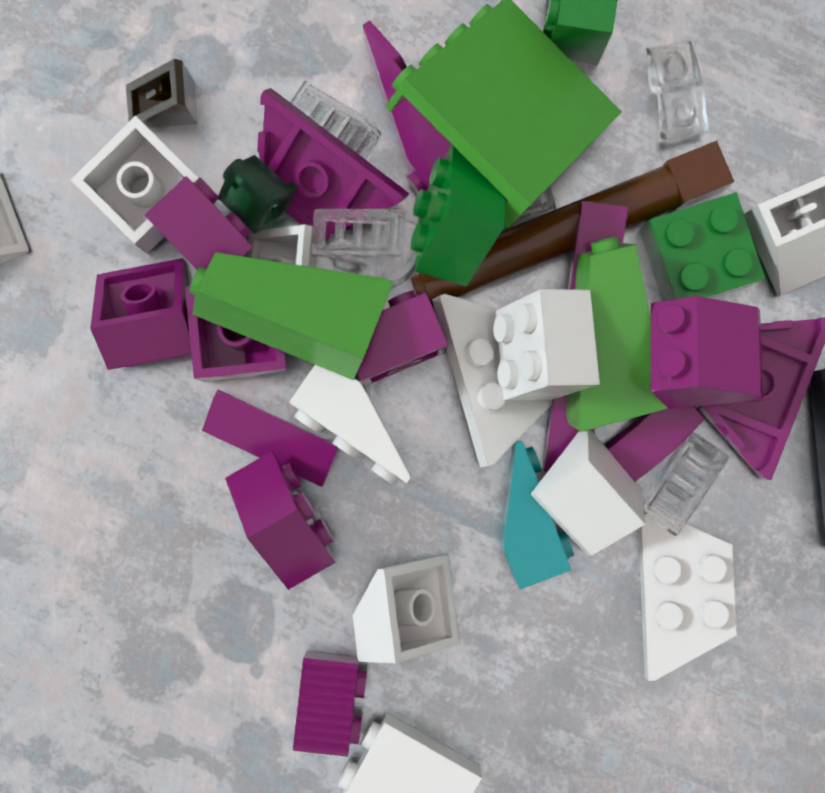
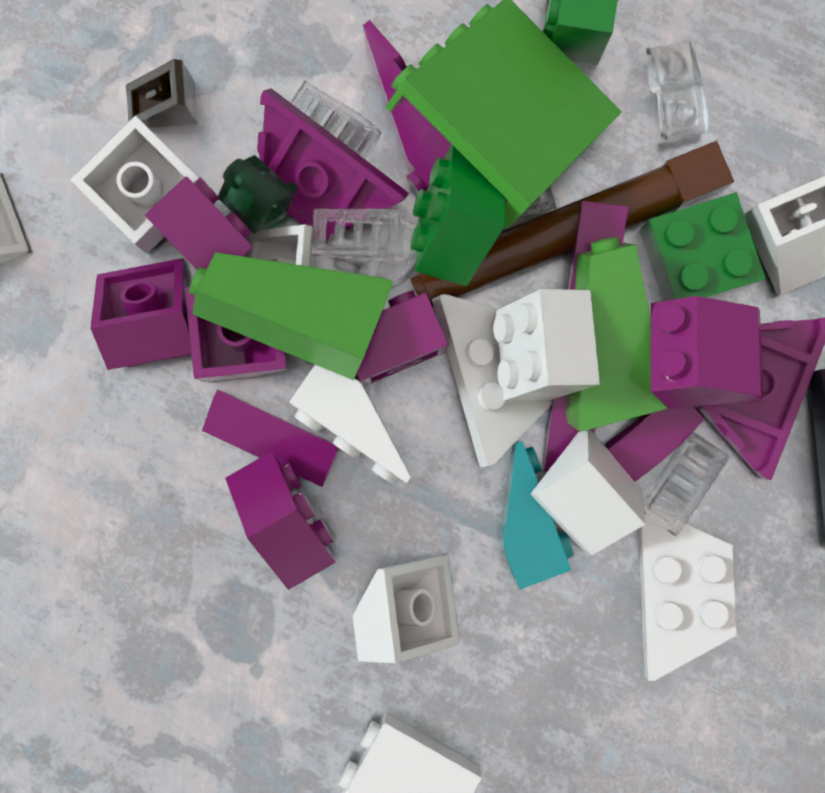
magenta brick [293,651,367,757] -> none

